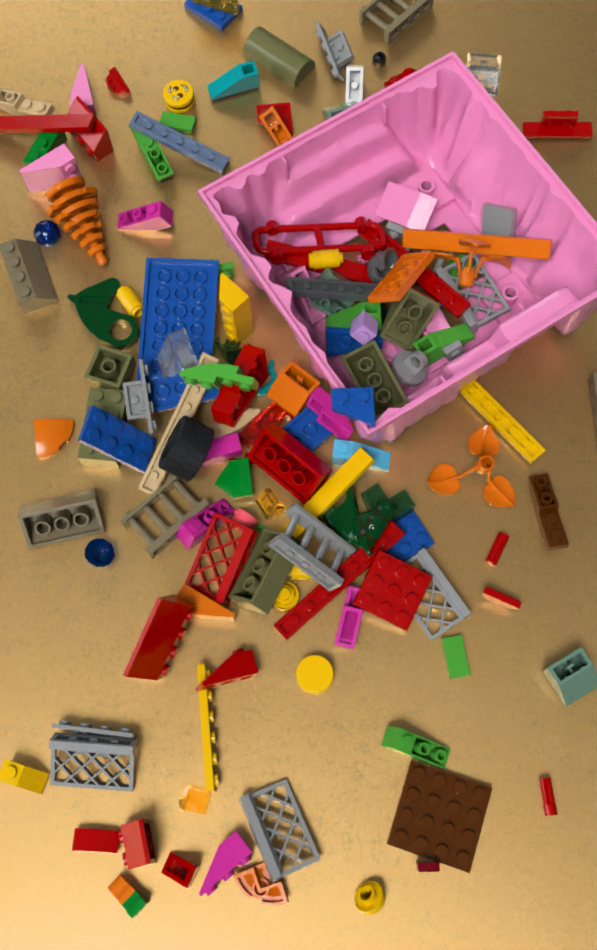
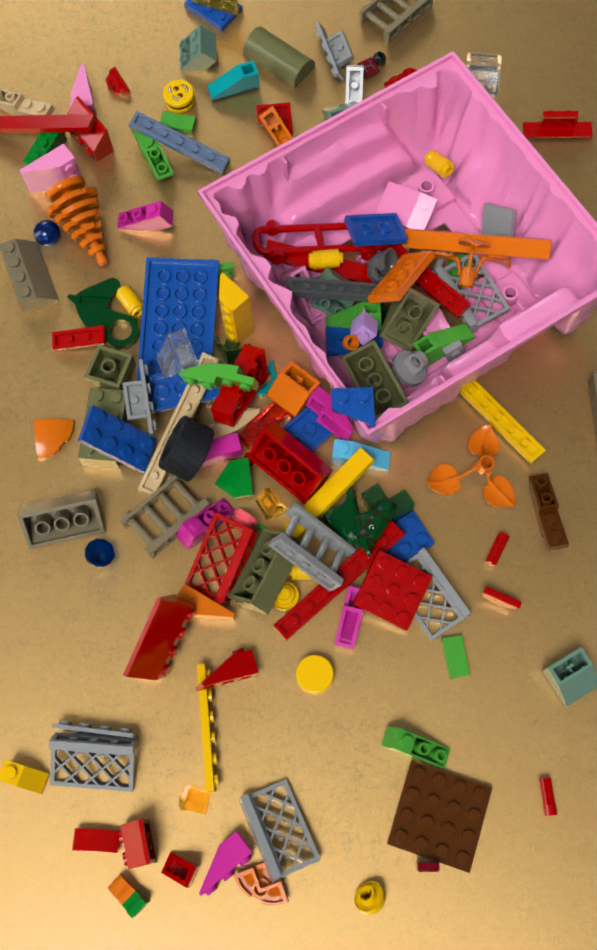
none -> red tile [52,325,107,351]
none -> sand green slope [179,25,217,71]
none -> orange hinge [342,335,359,350]
none -> blue plate [344,213,408,247]
none -> dark red tile [357,57,380,79]
none -> yellow head [424,150,454,178]

